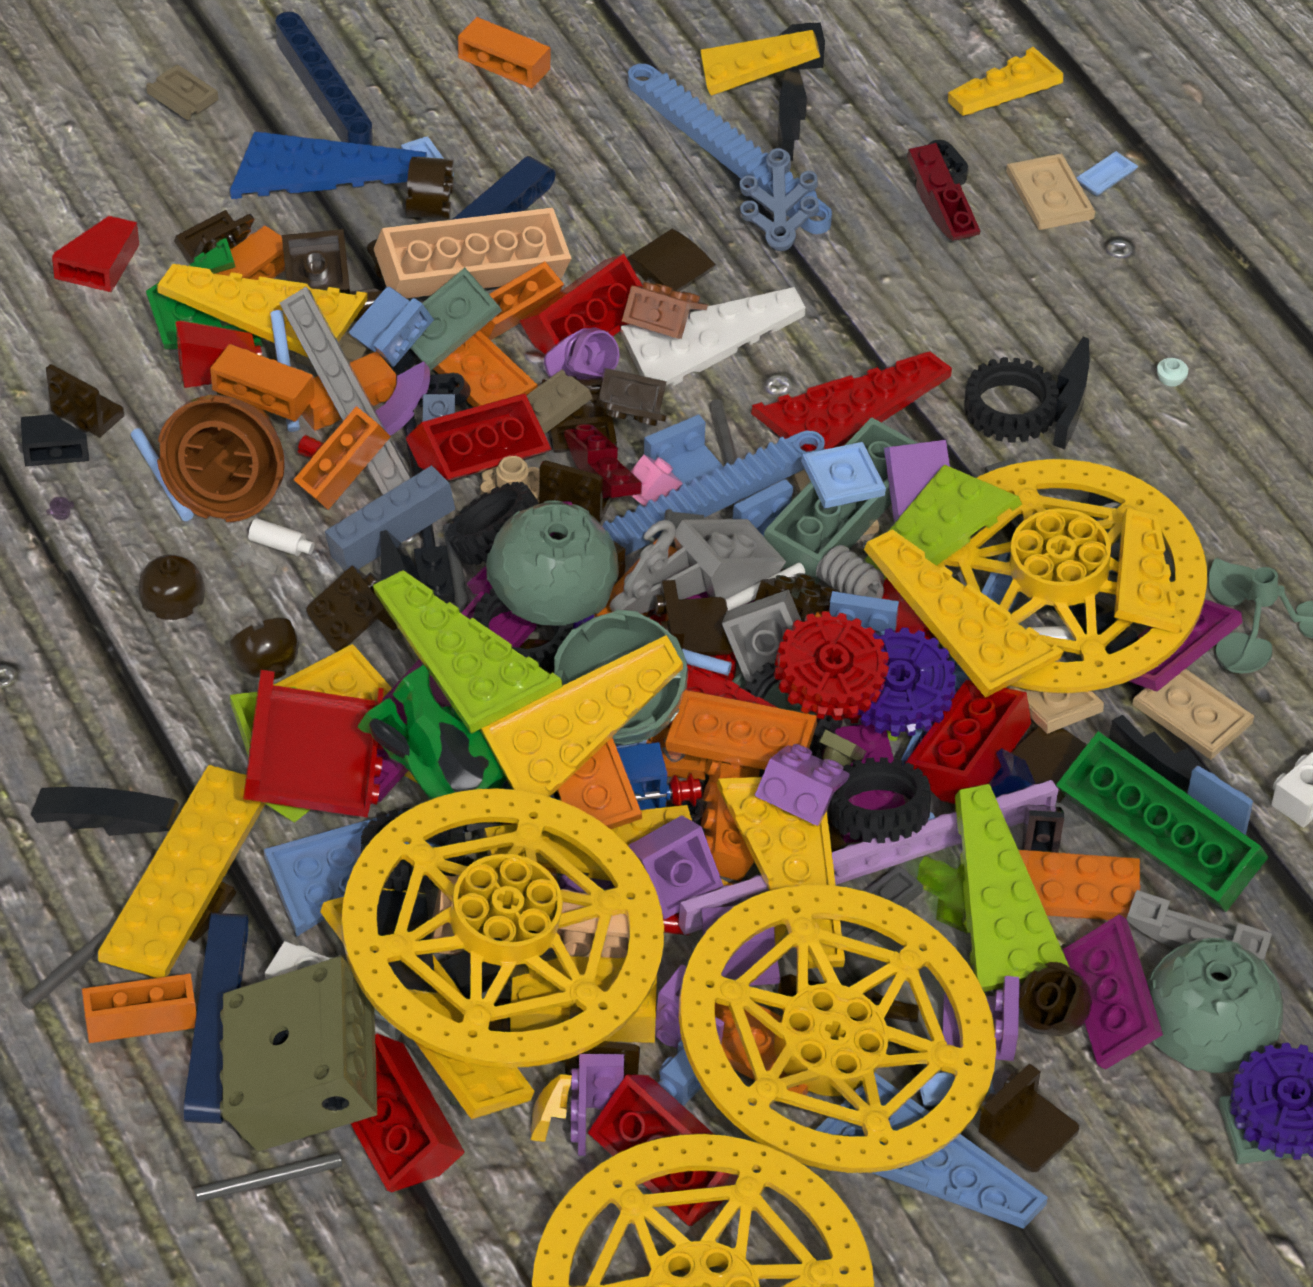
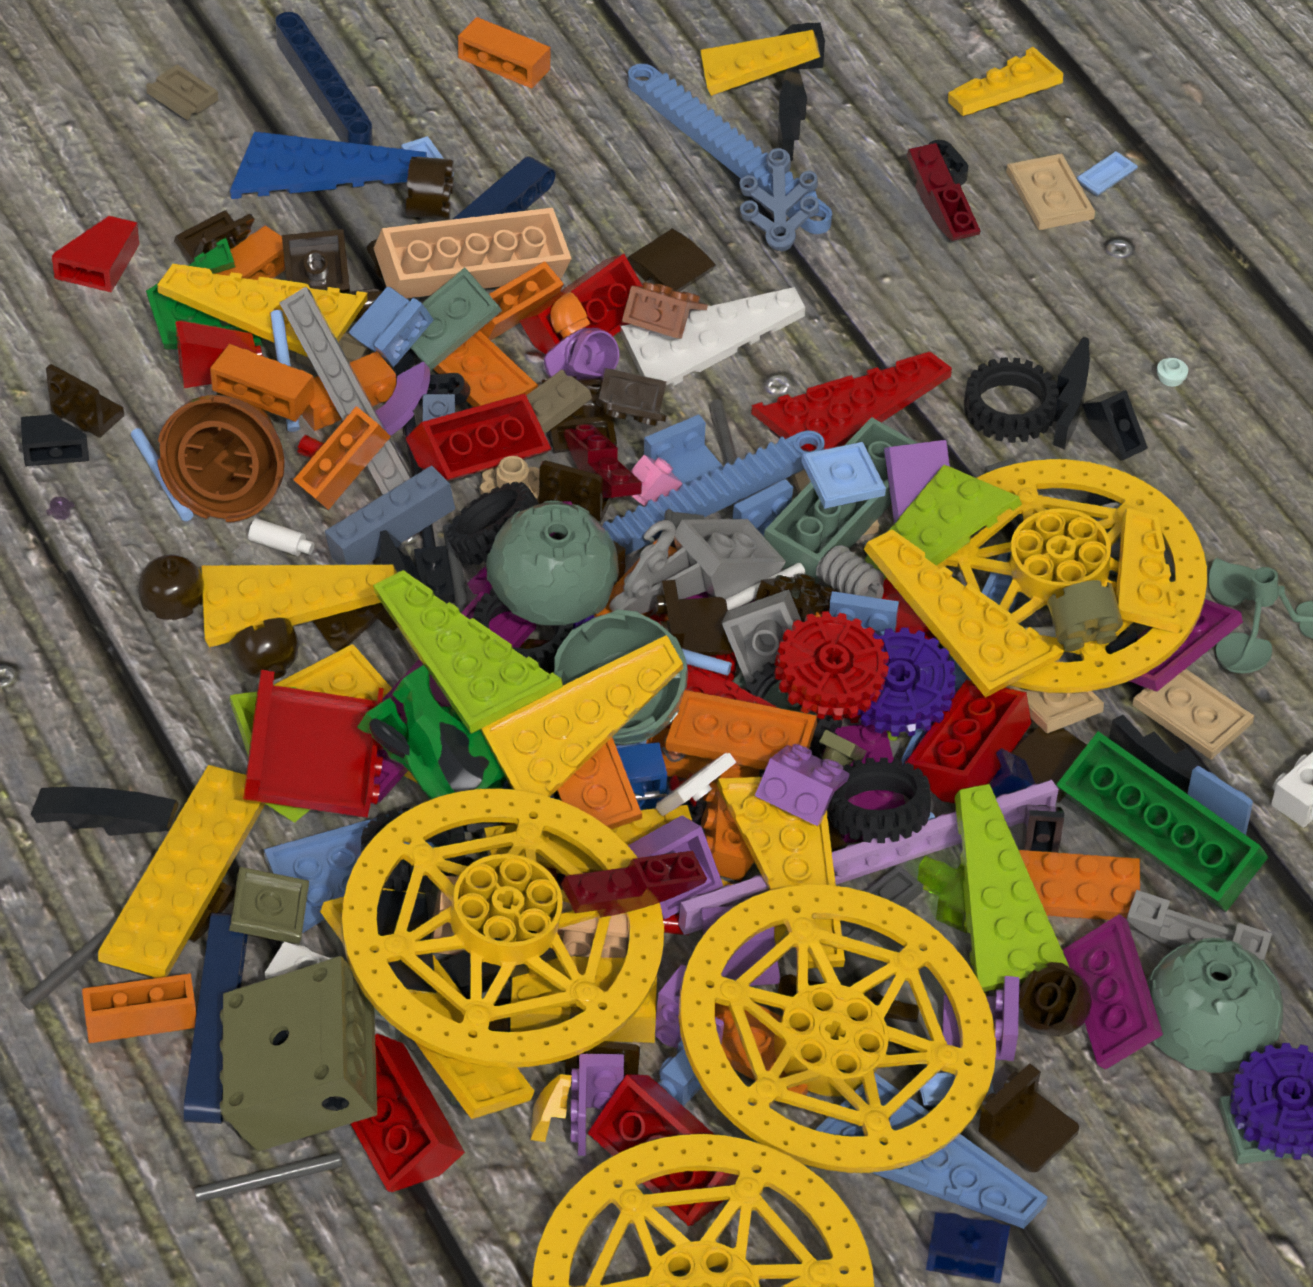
none -> yellow wing [201,565,397,648]
none -> olive plate [229,867,309,944]
none -> orange piece [550,292,590,339]
none -> dark red slope [561,850,707,918]
none -> white plate [656,753,736,816]
none -> clear blue brick [926,1212,1010,1284]
none -> olive brick [1047,580,1123,651]
none -> black slope [1082,390,1148,461]

